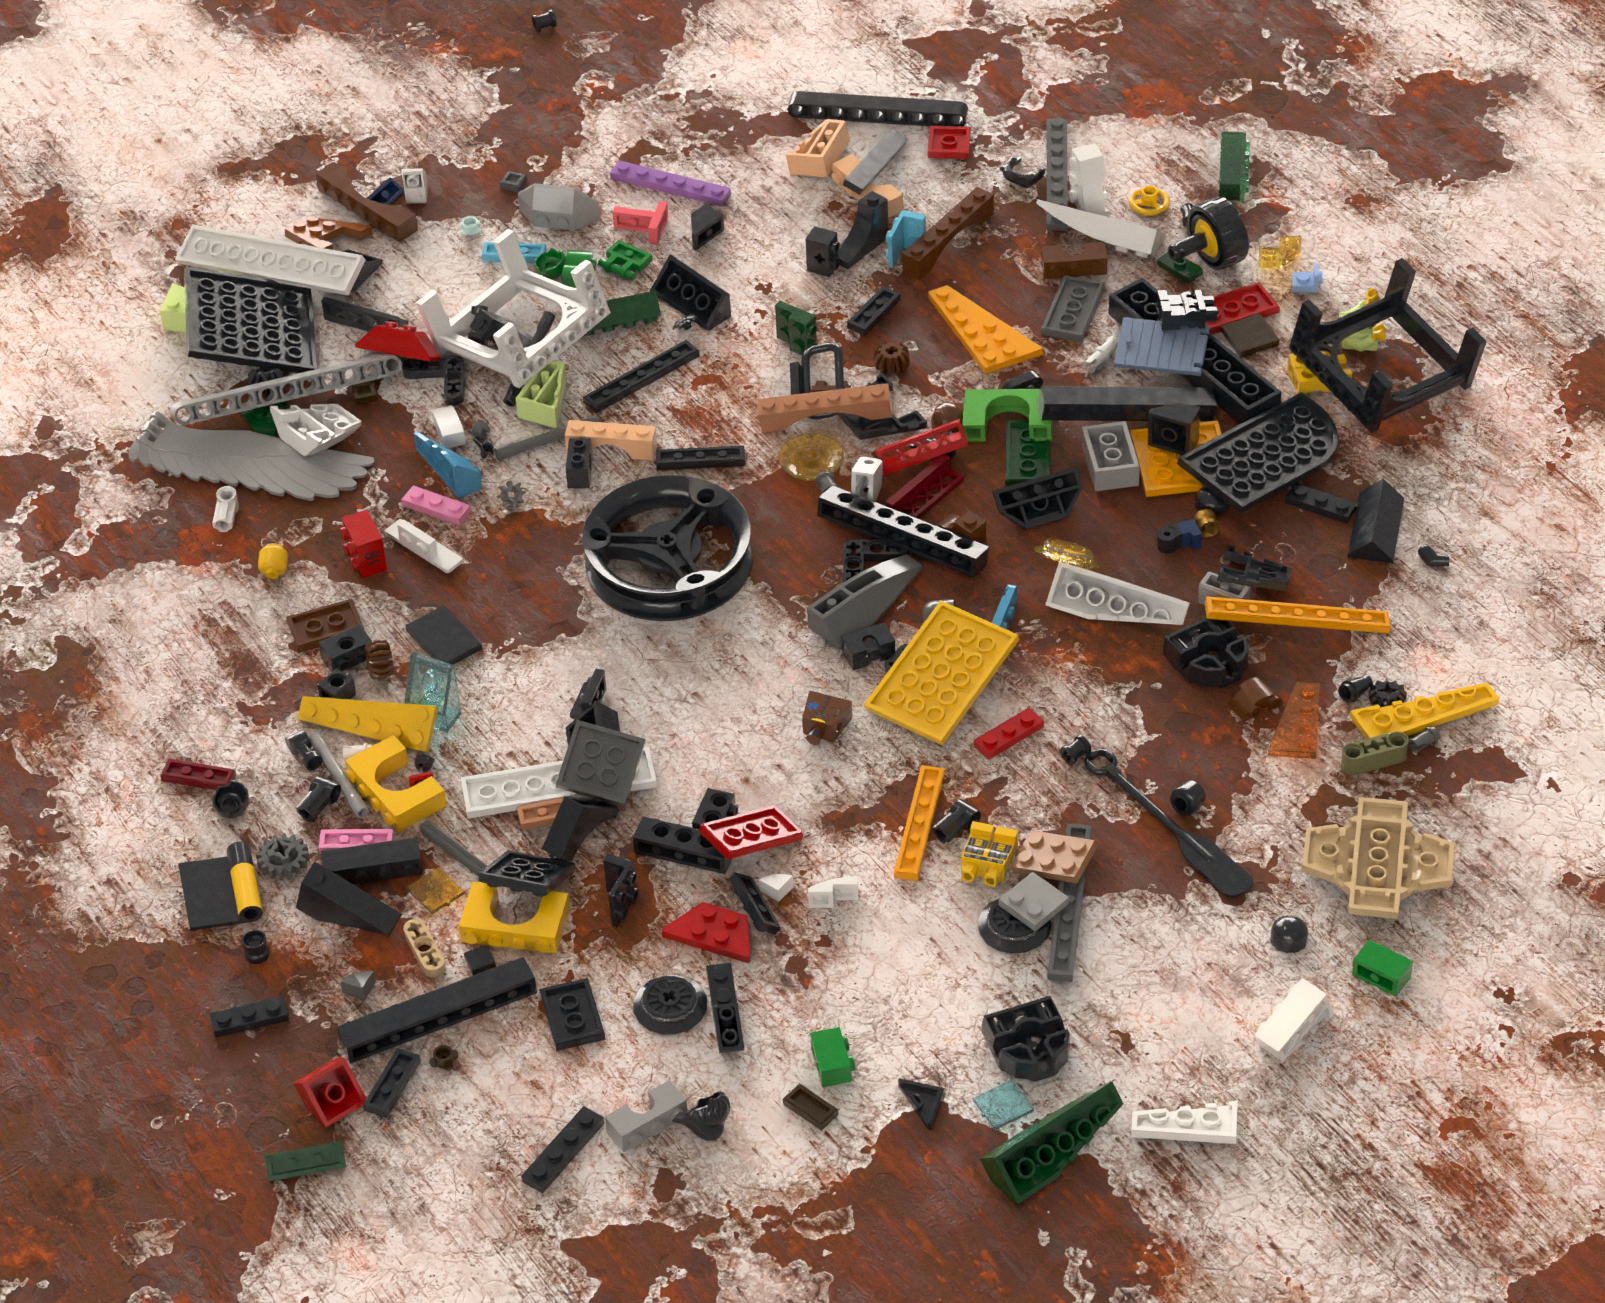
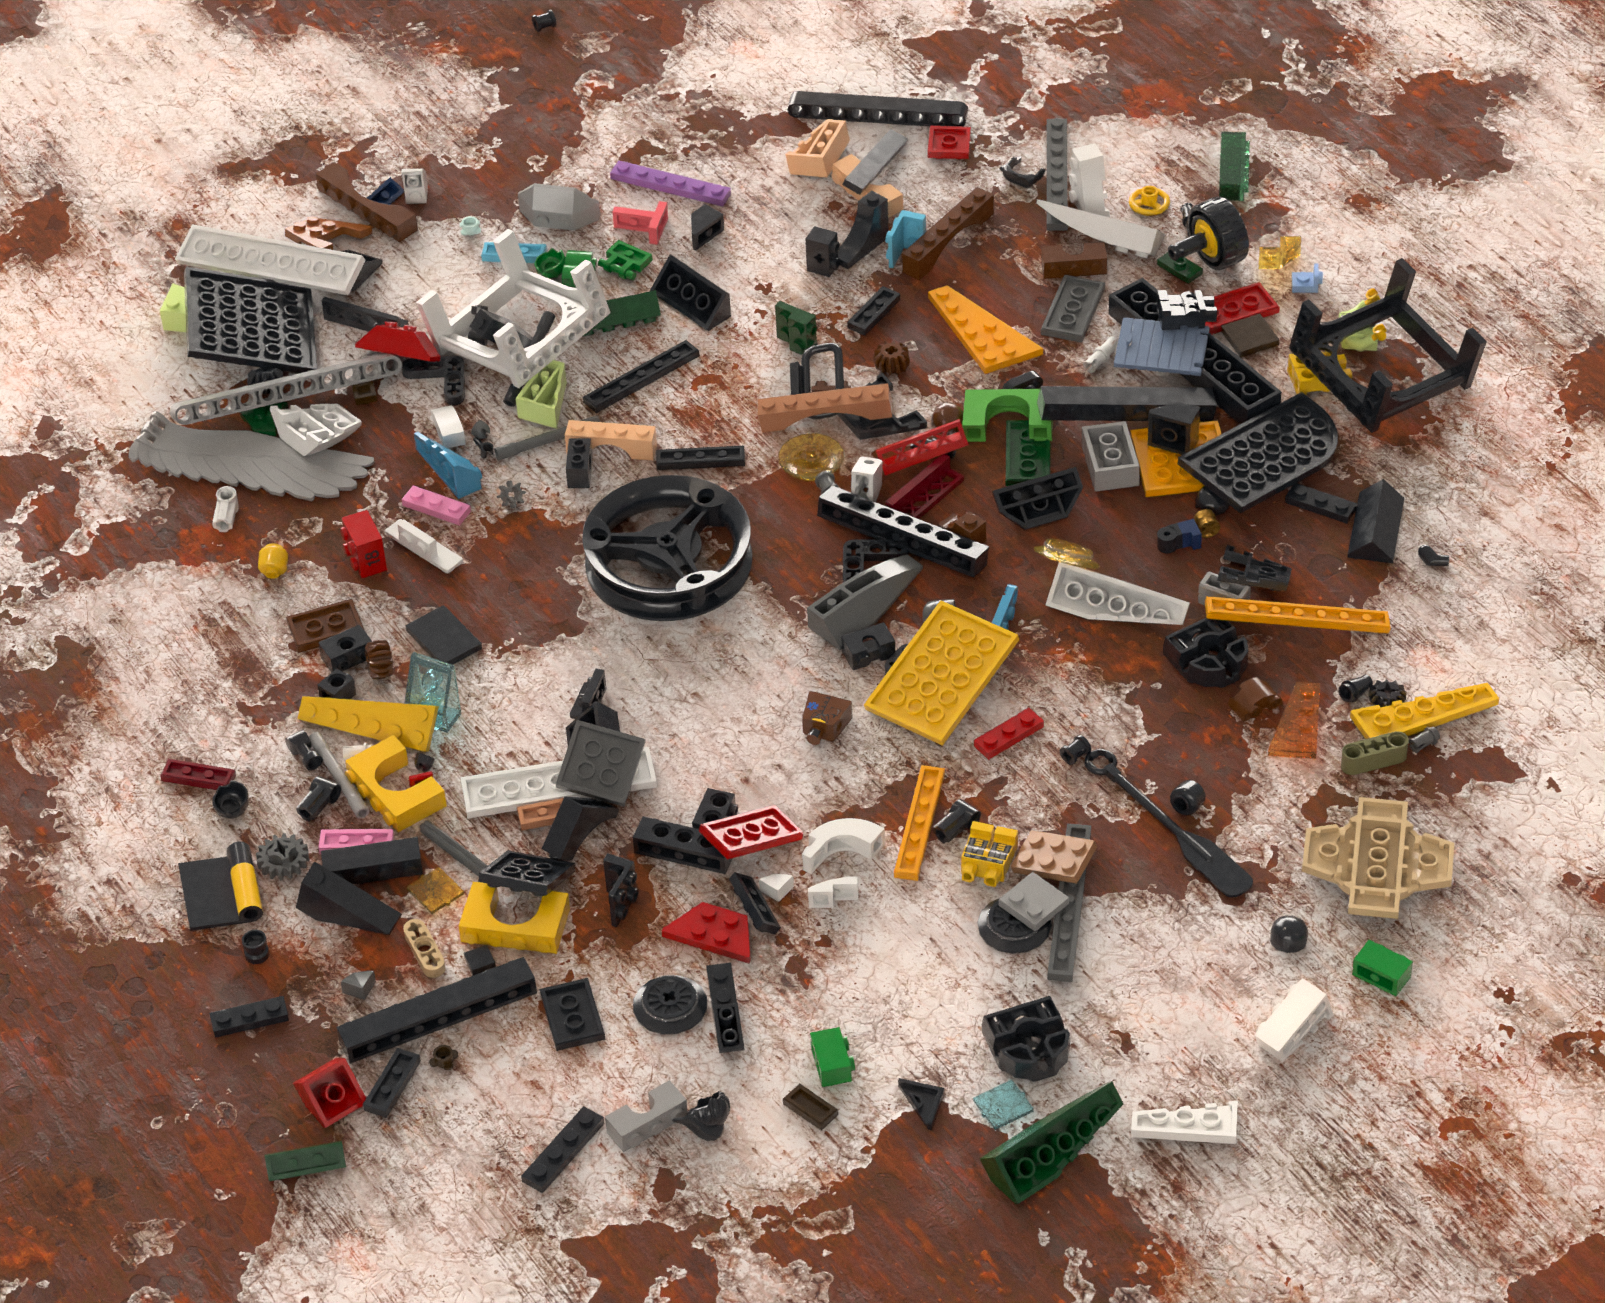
dark grey tile [500,171,528,193] -> none
black plant [672,314,698,330] -> none
none -> white arch [802,818,885,874]

